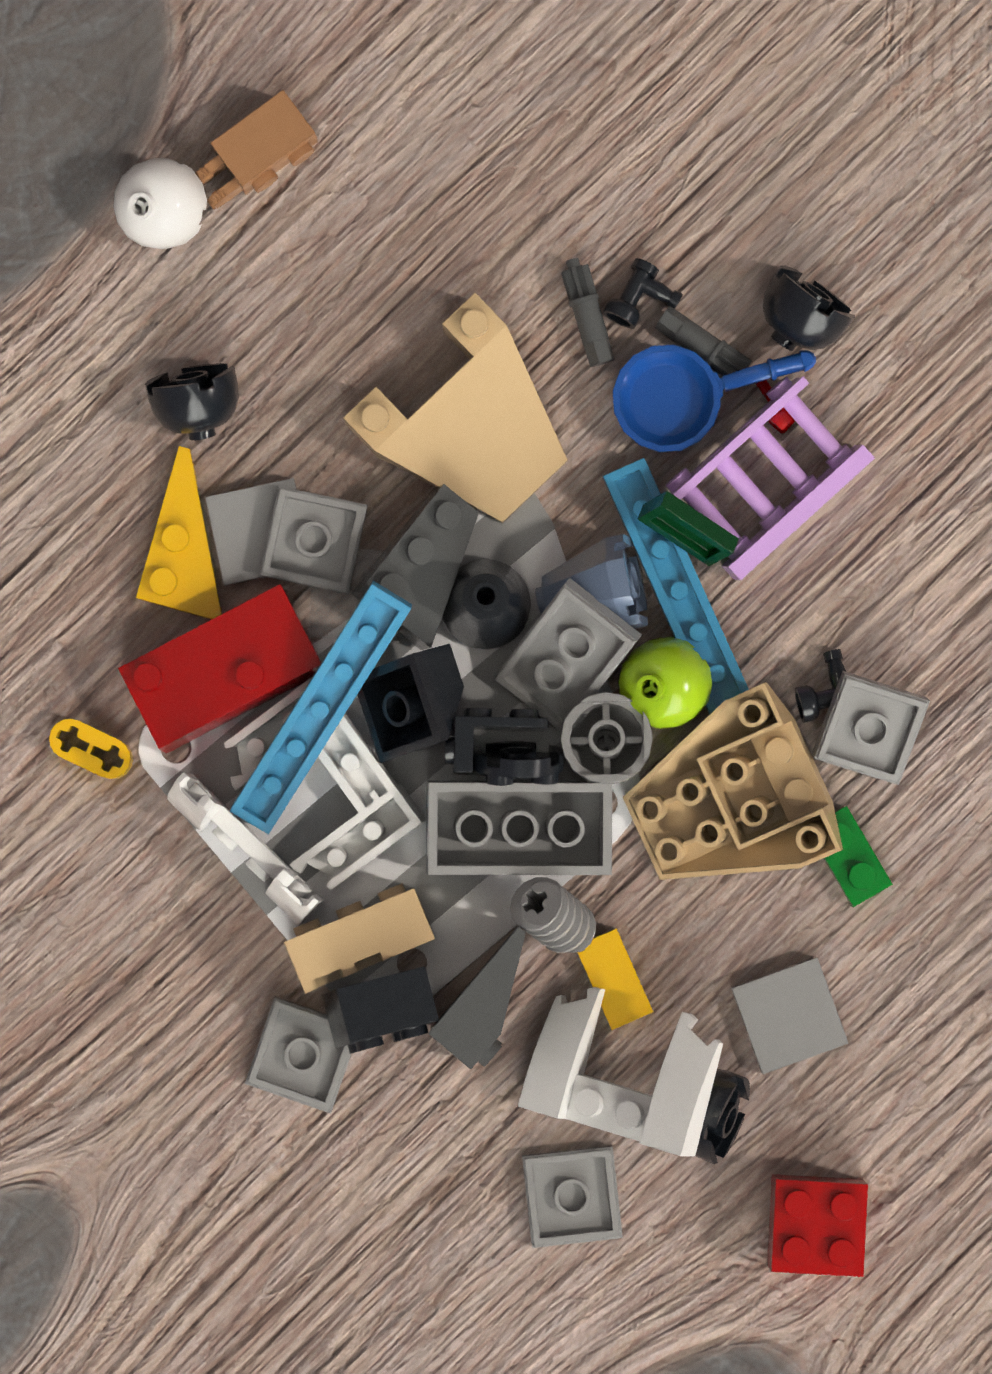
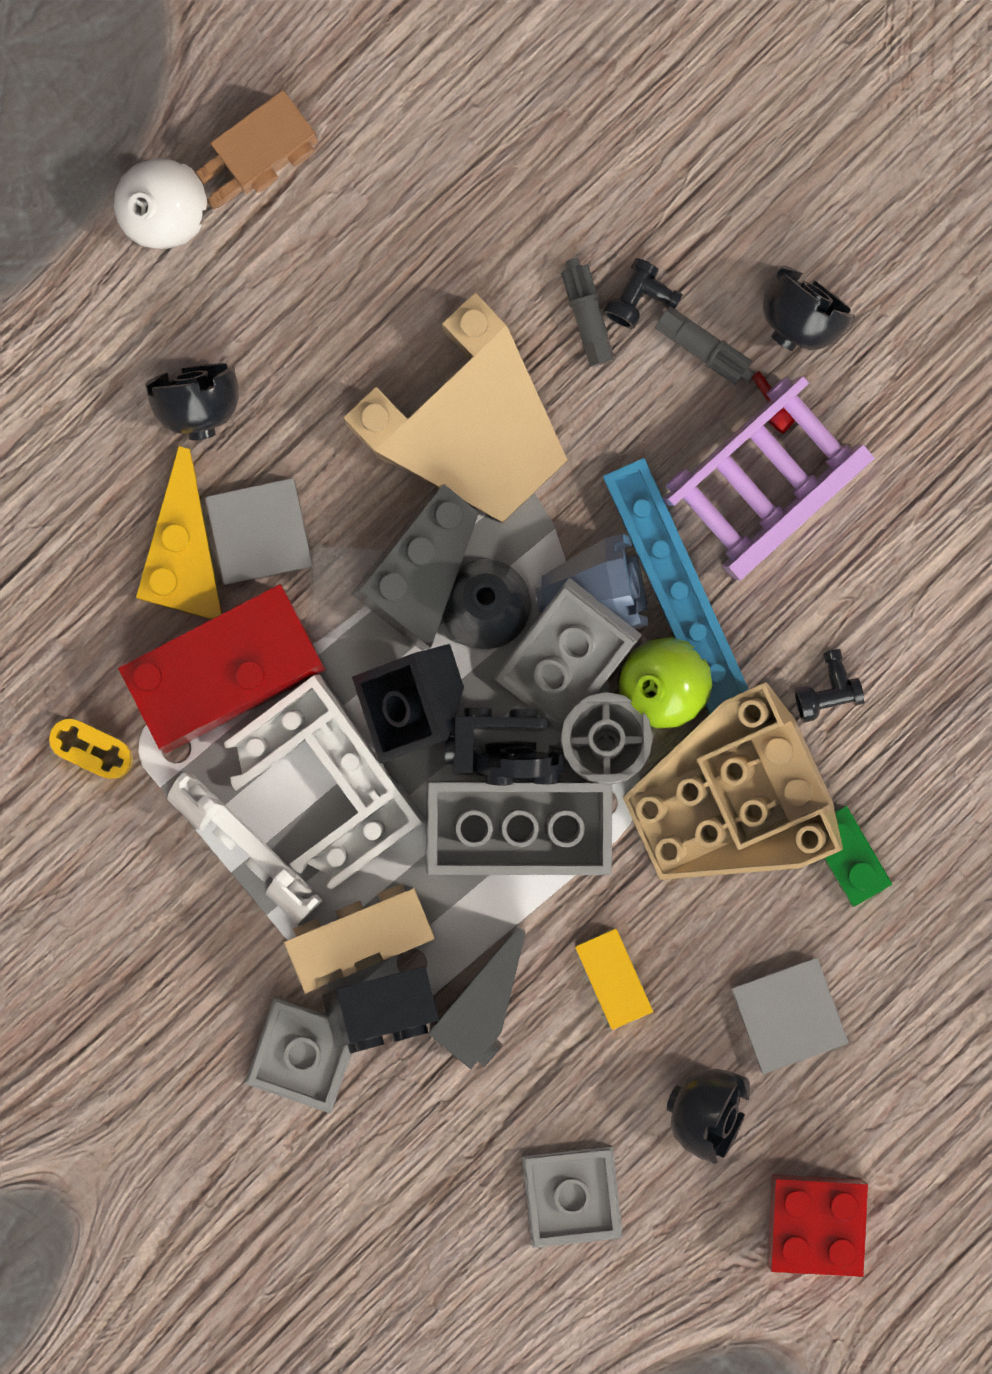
dark azure plate [230,581,413,835] -> none
light grey tile [259,486,368,594] -> none
light grey piece [510,877,596,953] -> none
white wedge [518,987,723,1156] -> none
blue piece [613,345,816,452] -> none
dark green tile [637,491,739,566] -> none
light grey tile [812,671,930,785] -> none

